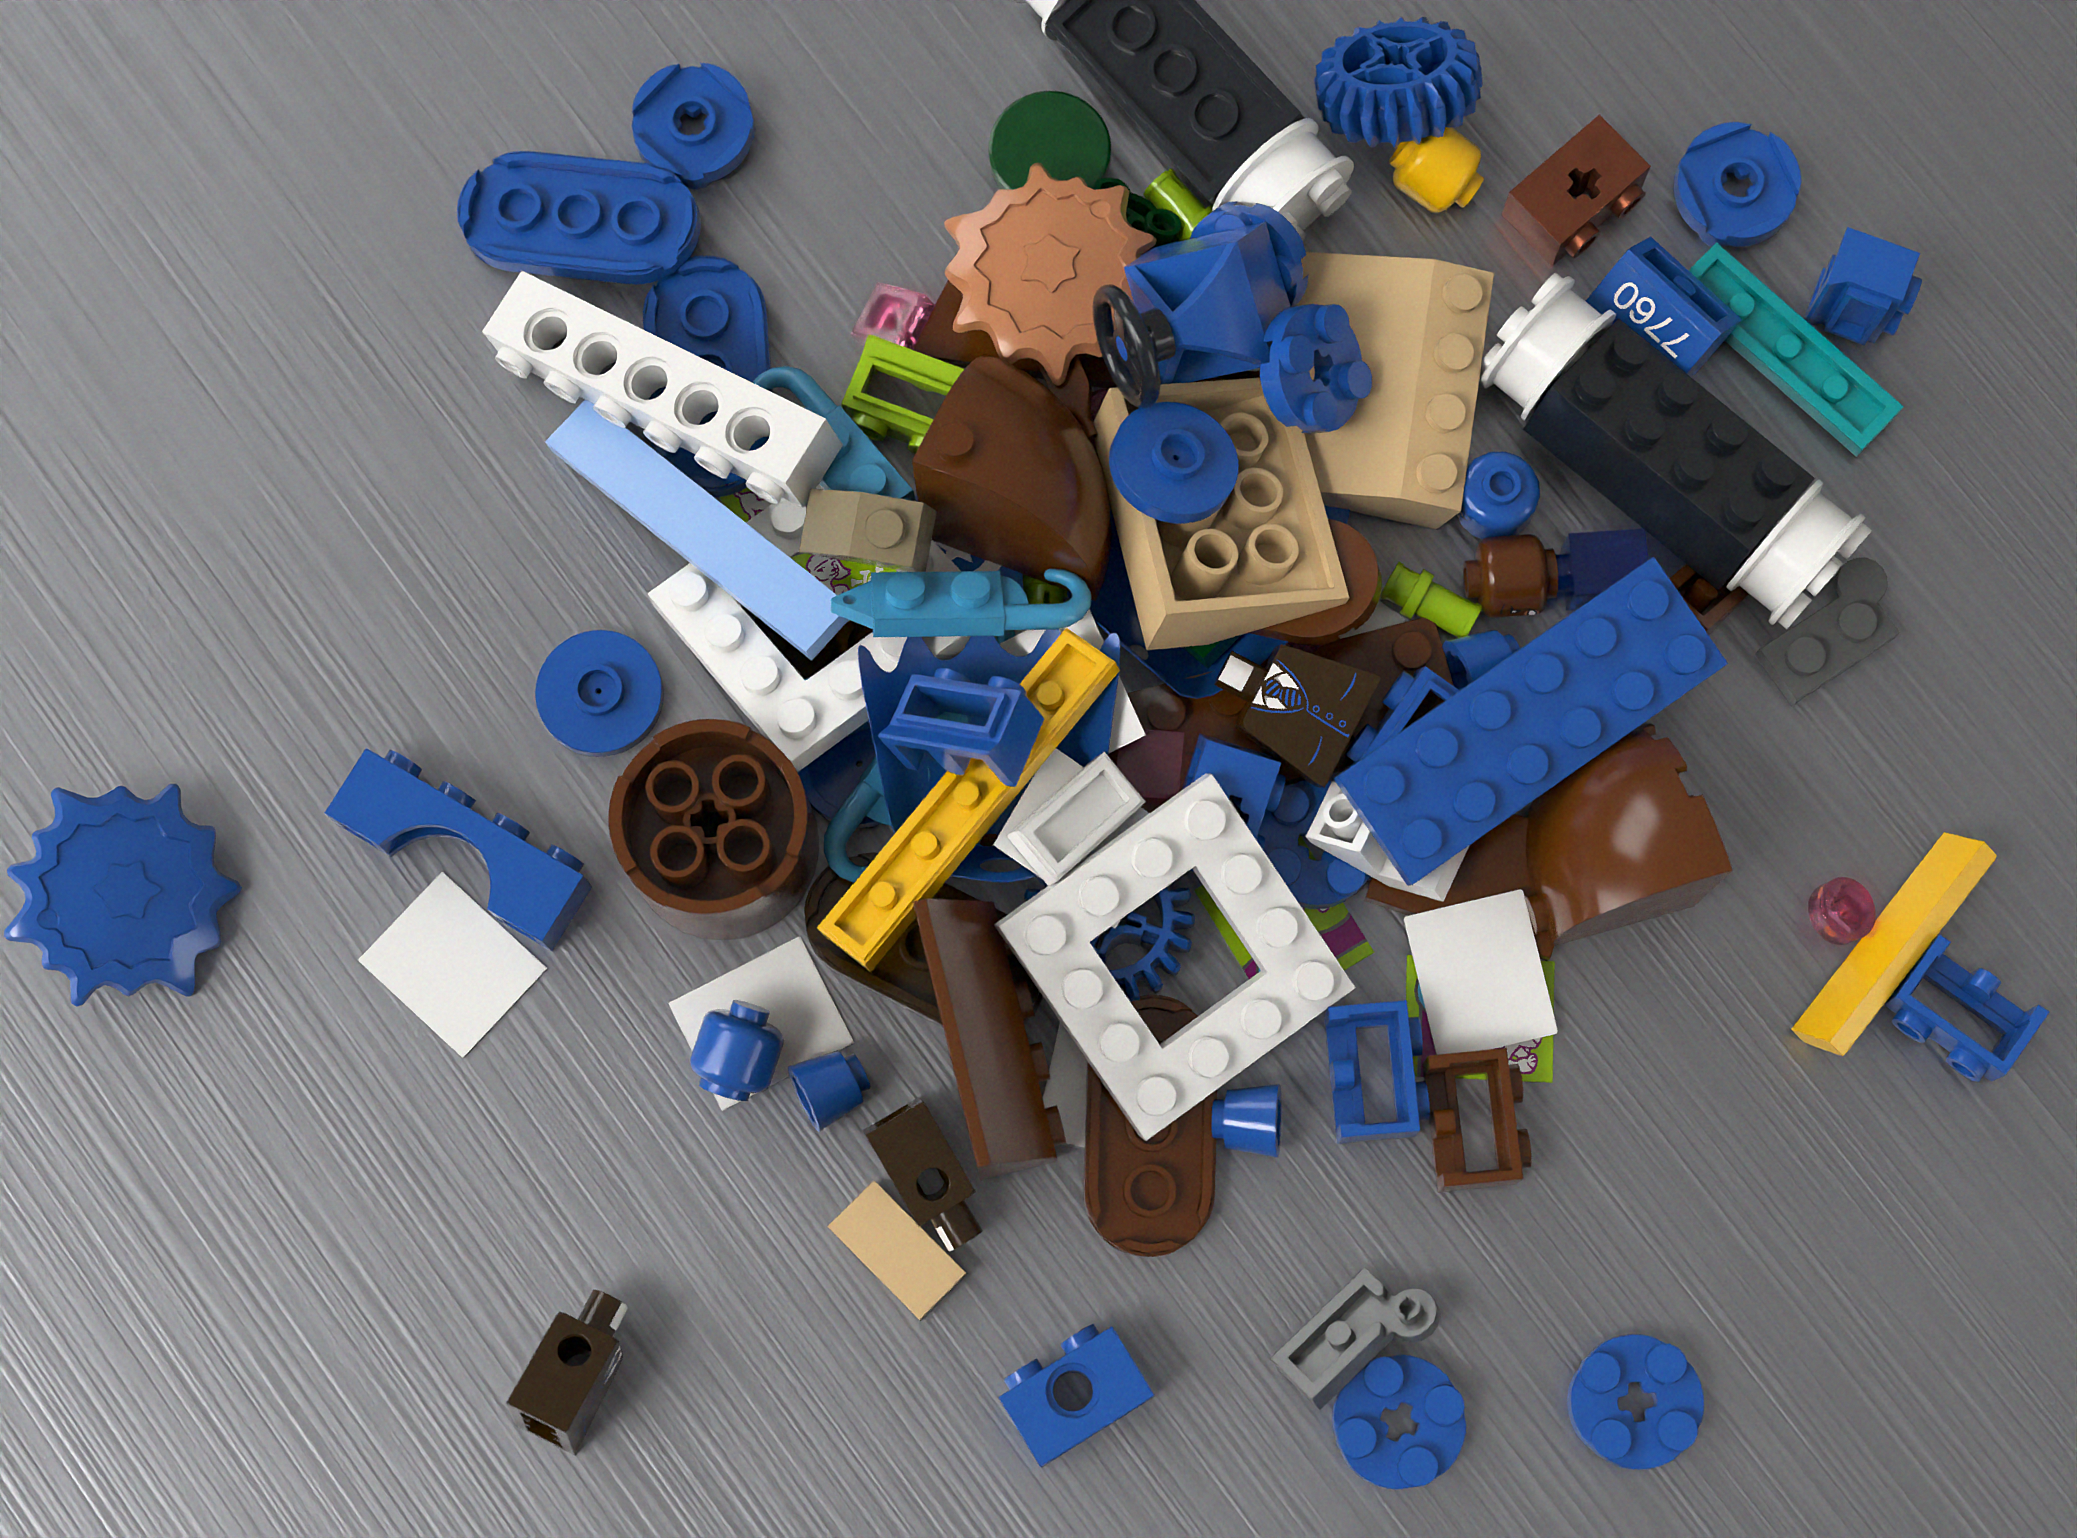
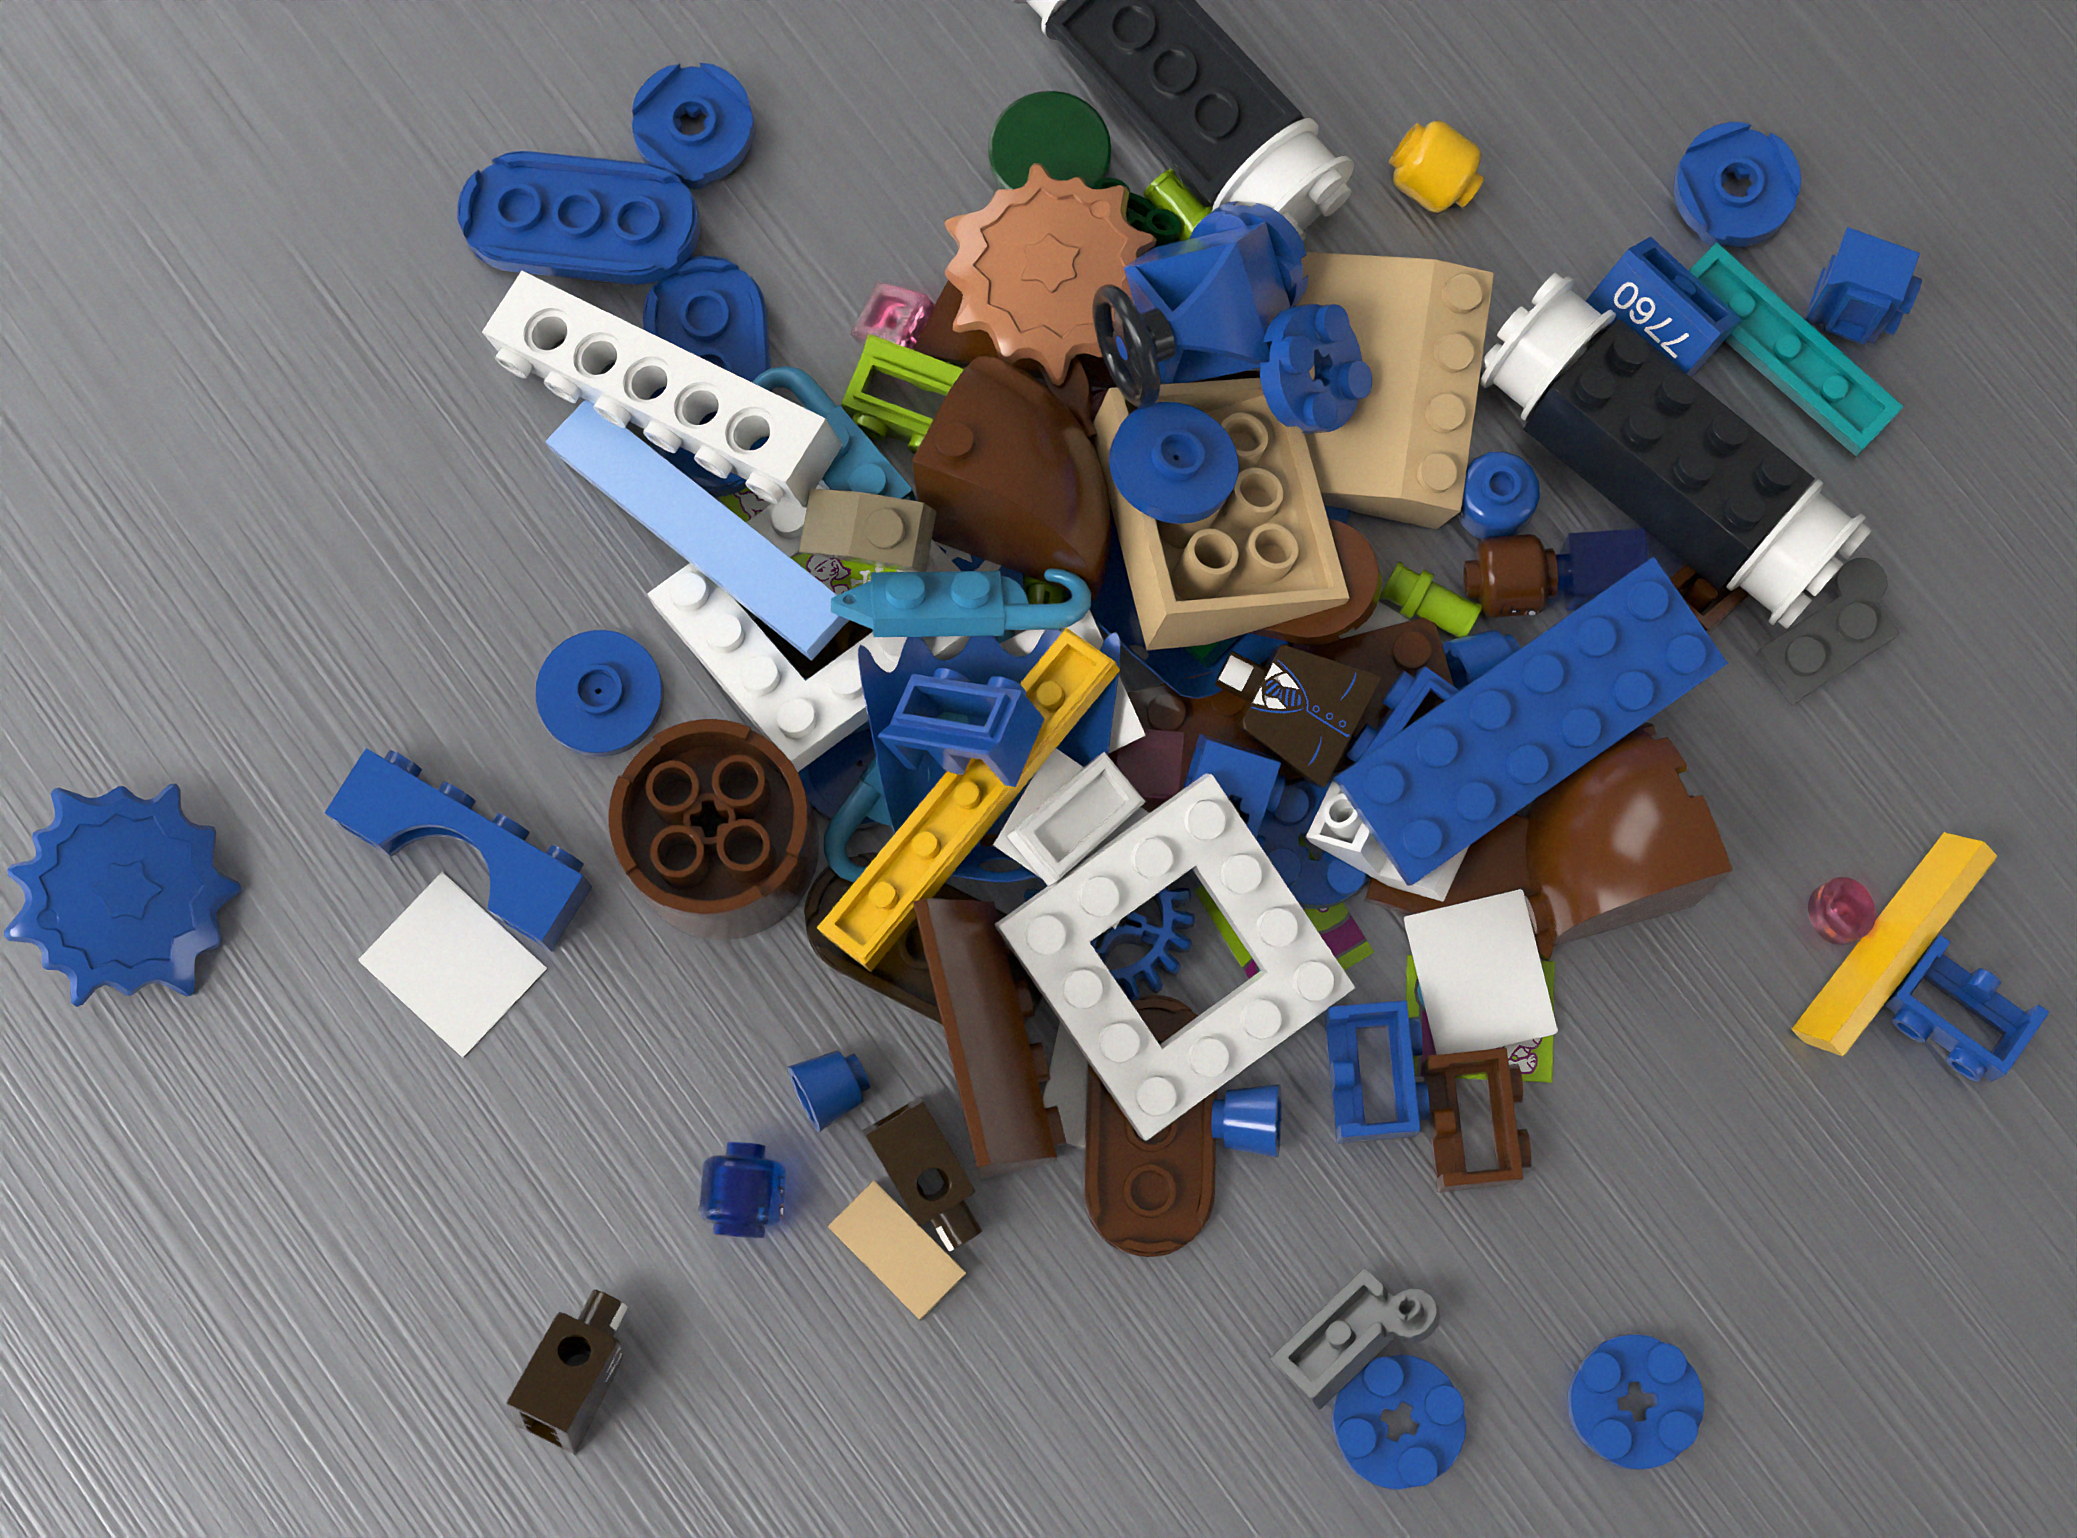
white sticker [668,936,854,1111] -> none
blue head [690,1000,784,1101] -> none
blue brick [998,1324,1155,1468] -> none
blue gear [1314,17,1483,148] -> none
copper brick [1502,114,1651,266] -> none
none -> clear blue head [698,1142,786,1238]

